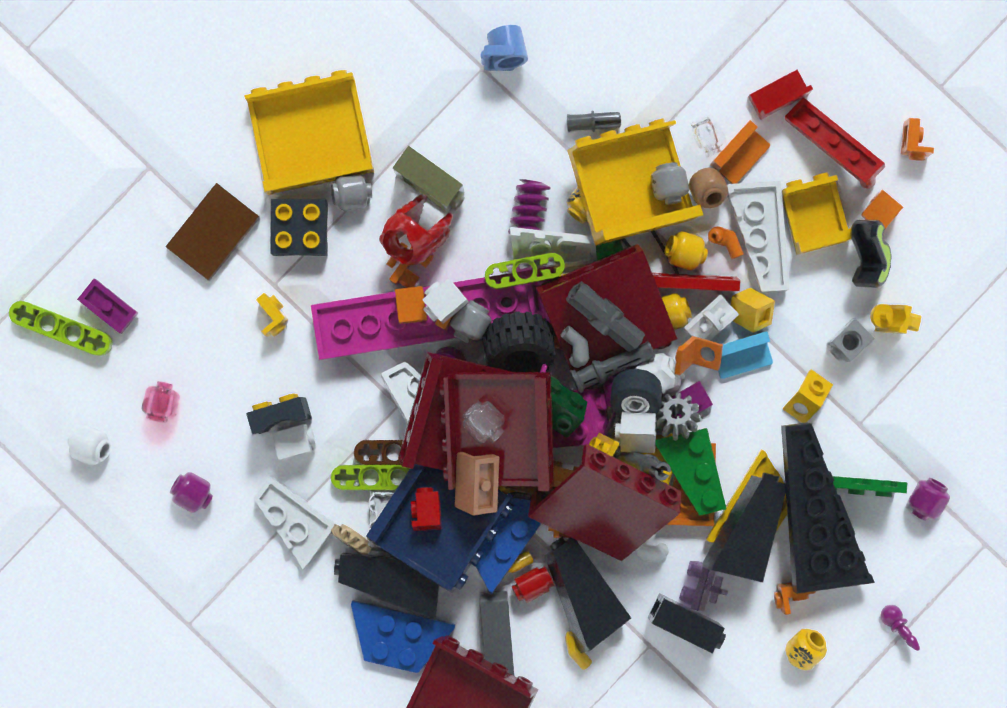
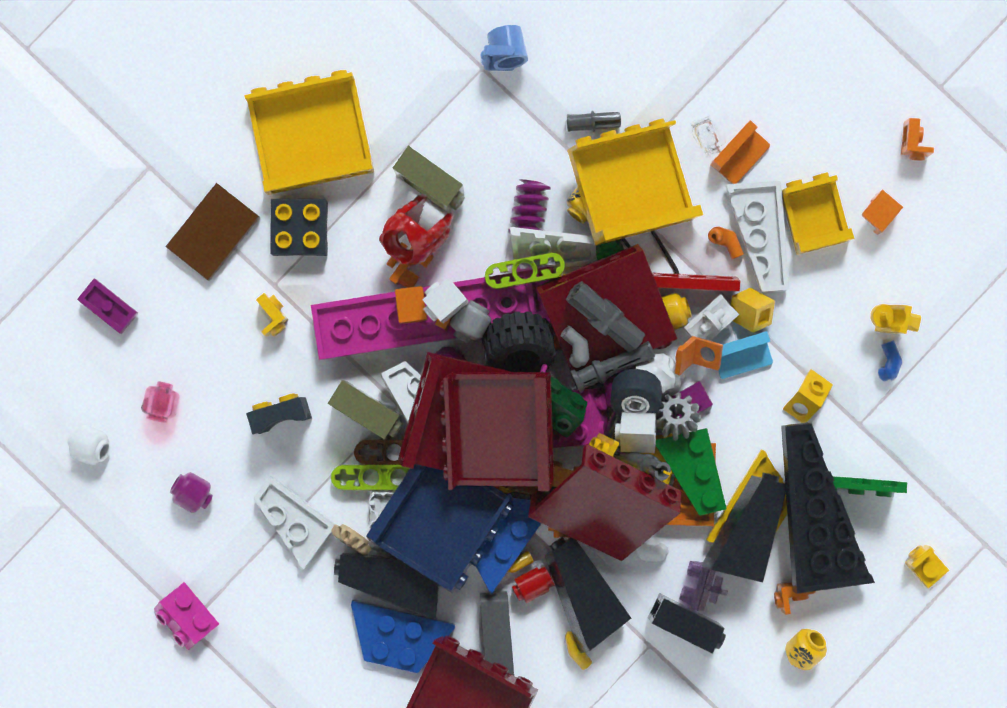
lime beam [9,301,113,356] -> none
white brick [271,424,316,460] -> none
light grey head [331,174,372,211] -> none
red brick [411,488,442,531] -> none
nougat panel [455,452,499,515] -> none
clear head [462,400,505,443] -> none
light grey head [651,162,689,205] -> none
yellow head [665,231,708,271] -> none
medium nougat head [689,168,728,209] -> none
red panel [748,69,814,120] -> none
red piece [784,97,886,189] -> none
light grey brick [827,318,875,362] -> none
black animal [850,220,892,288] -> none
magenta bar [880,605,920,651] -> none
magenta head [908,478,950,521] -> none
none -> dark pink bracket [154,582,219,650]
none -> olive brick [327,380,404,440]
none -> blue arm [878,340,902,381]
none -> yellow bracket [905,545,950,589]

